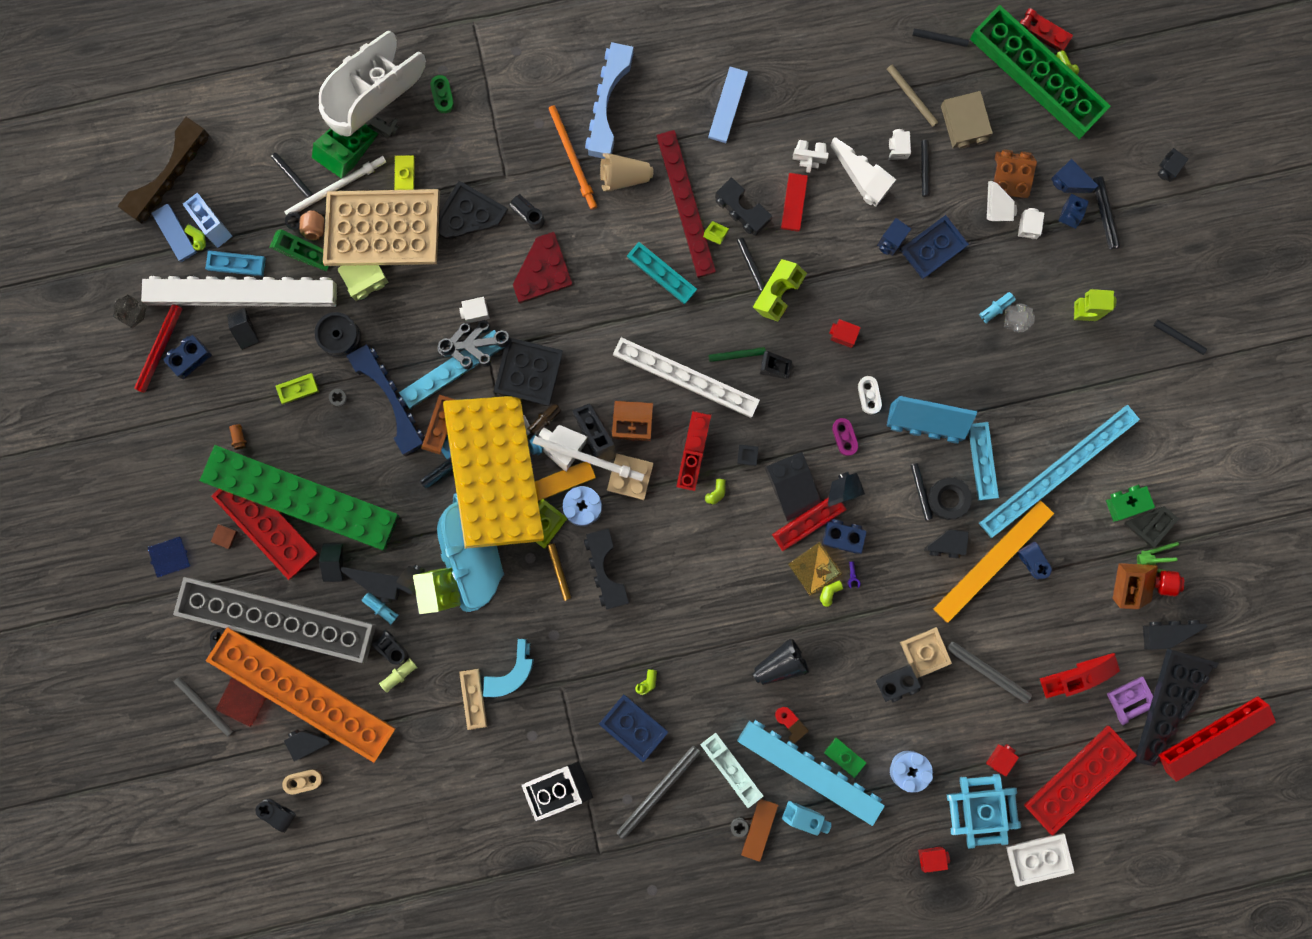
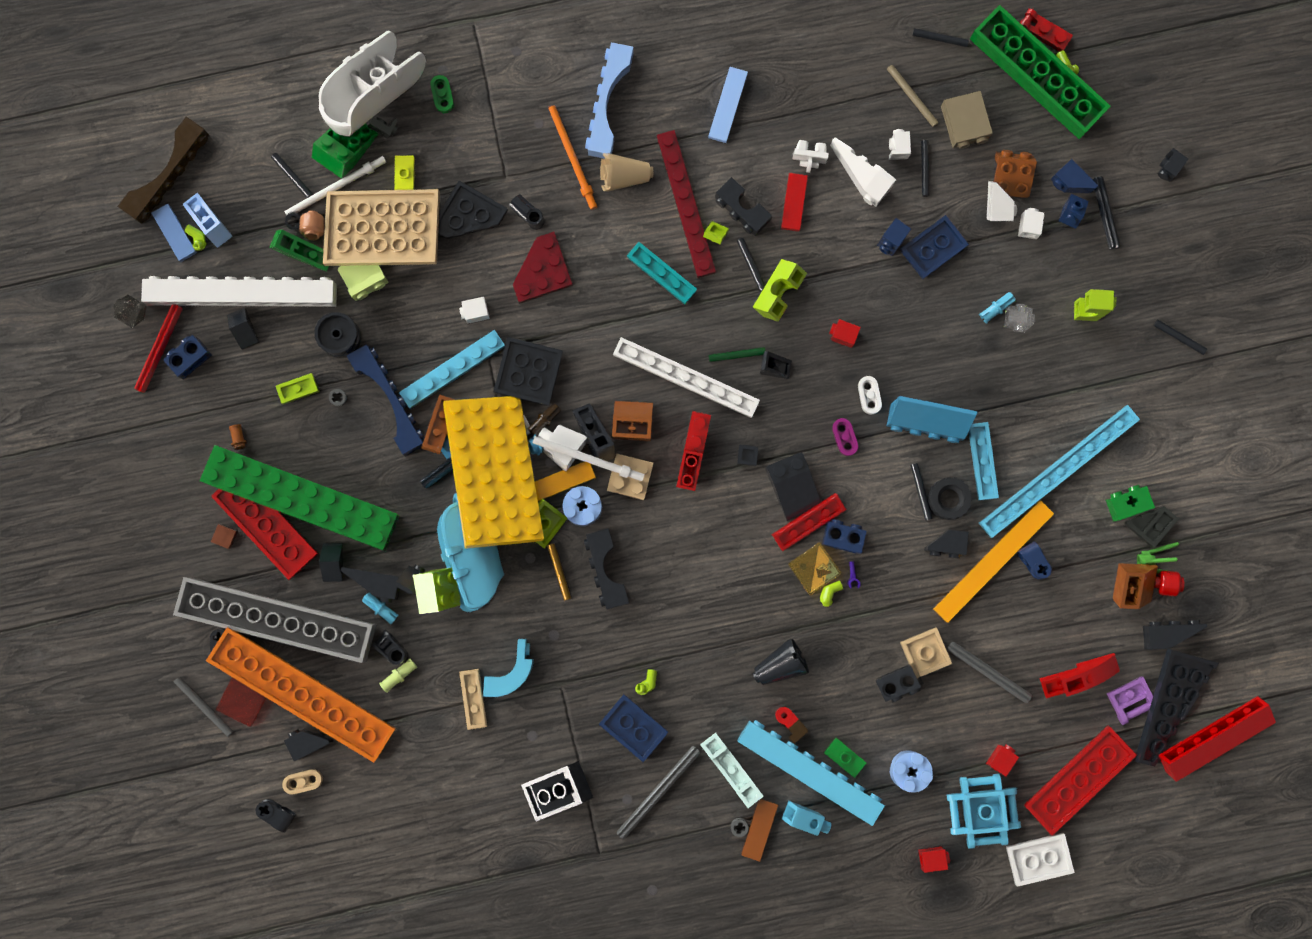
clear blue piece [148,536,190,578] -> none
dark azure tile [205,251,266,276] -> none
plant [438,320,511,370] -> none
lime arm [705,479,726,505] -> none
black slope [828,472,865,507] -> none

